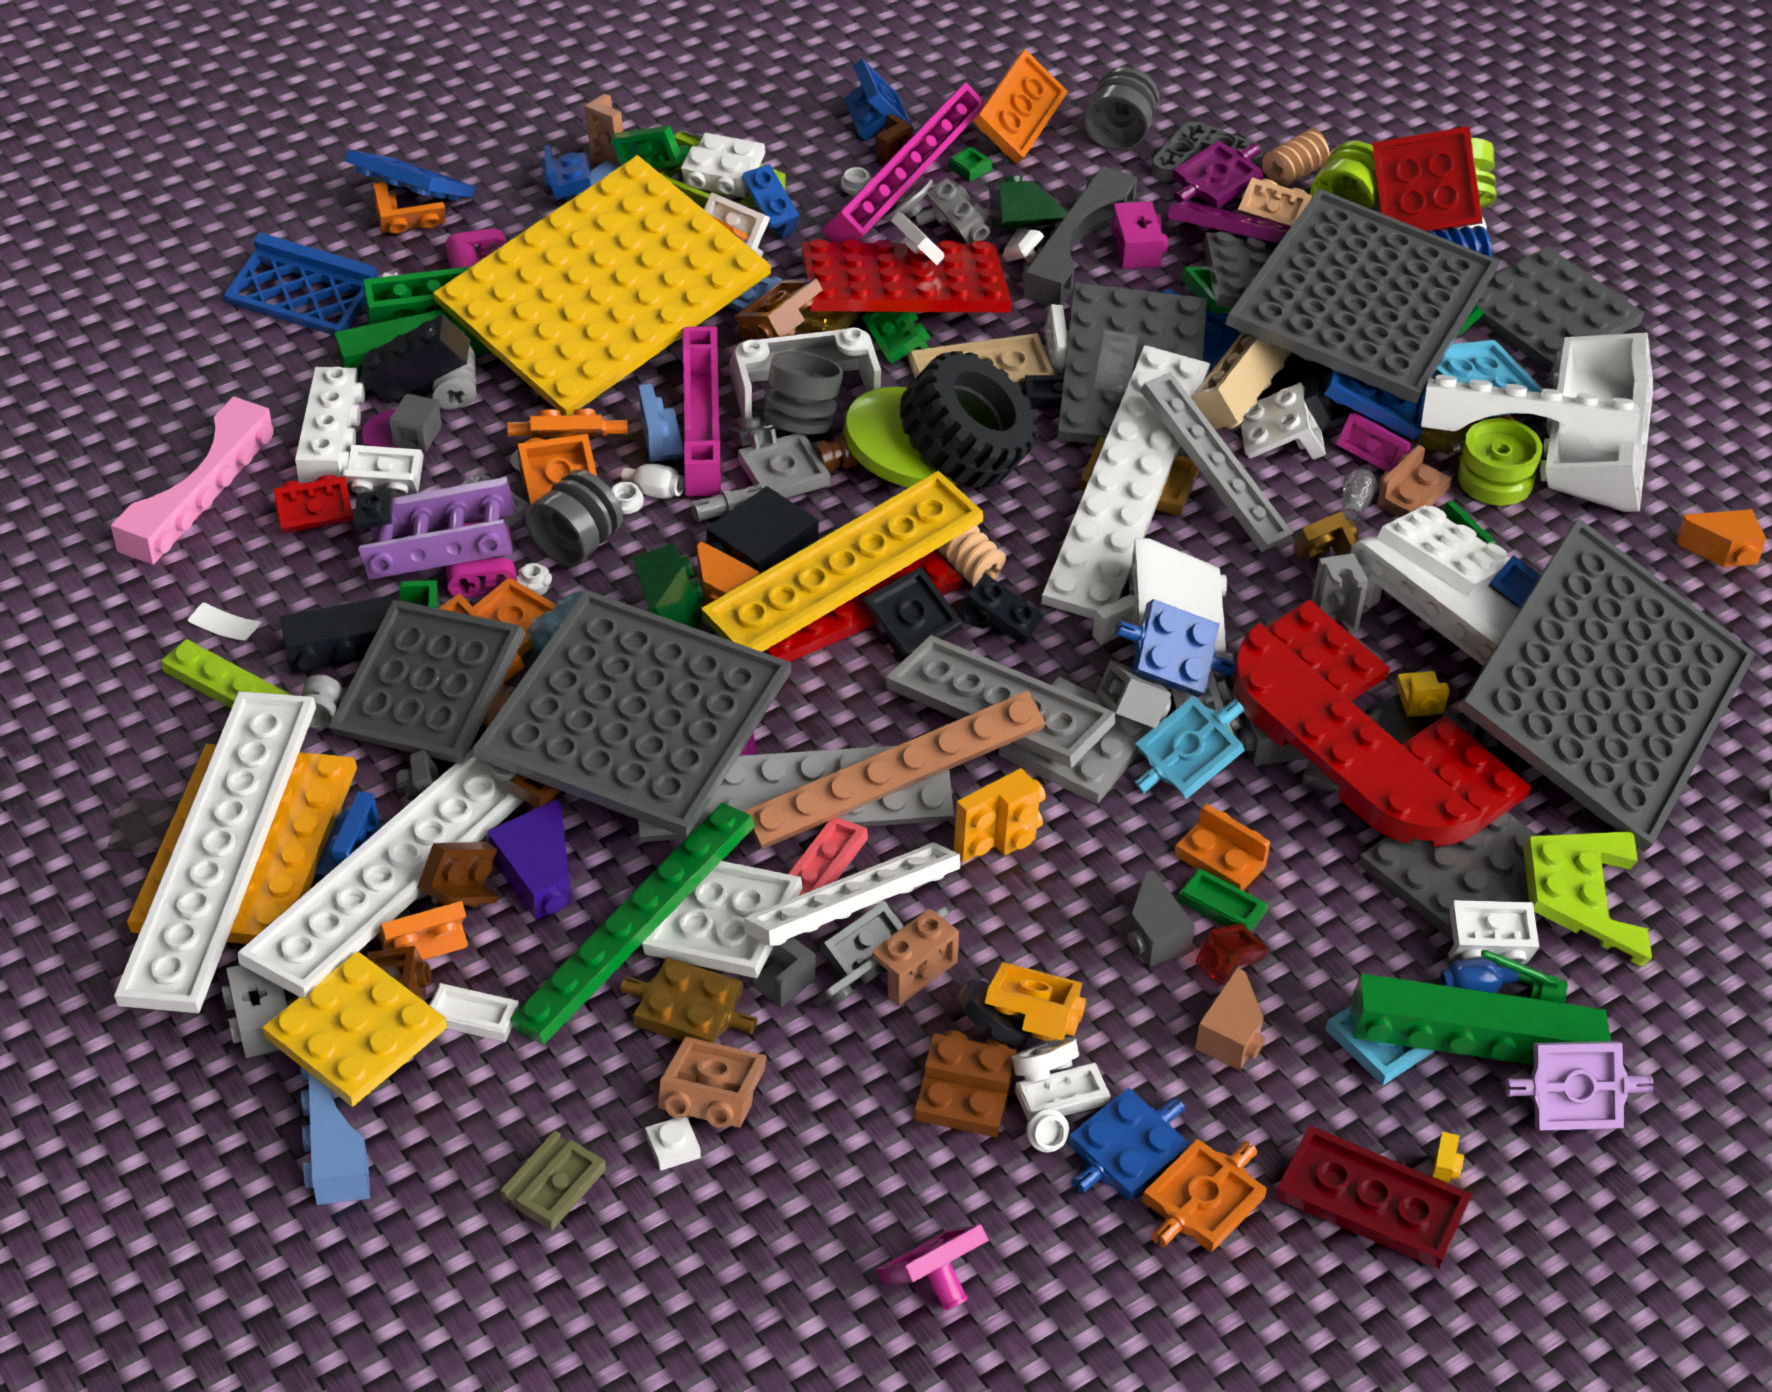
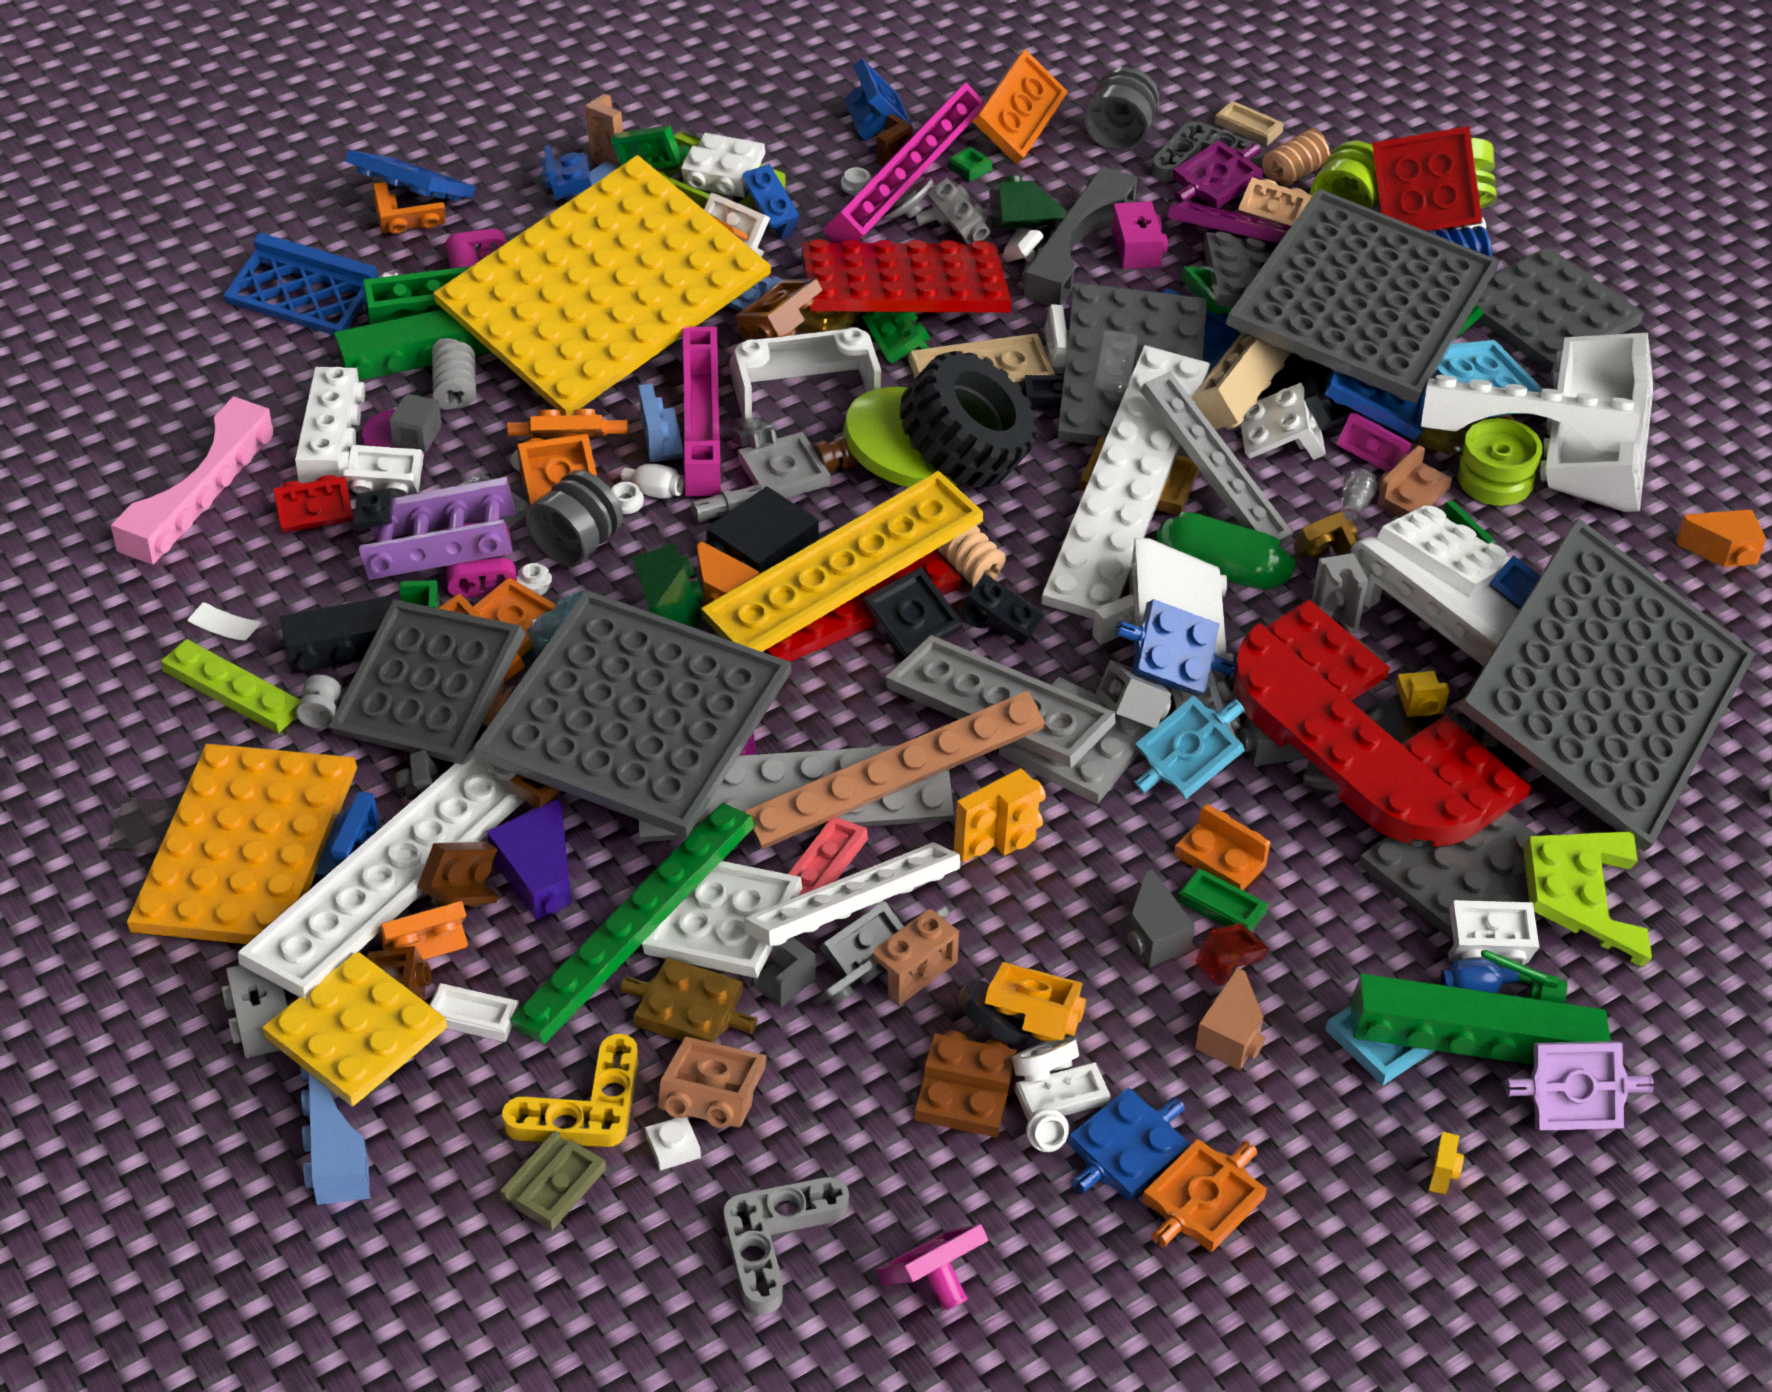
white plate [114,692,316,1013] -> none
black brick [360,314,470,404] -> none
dark grey wheel [762,352,843,434] -> none
white plate [891,212,945,265] -> none
dark red plate [1275,1125,1472,1269] -> none
none -> yellow beam [502,1034,638,1147]
none -> light grey beam [724,1177,849,1315]
none -> green brick [1155,512,1296,589]
none -> tan tile [1214,101,1284,147]

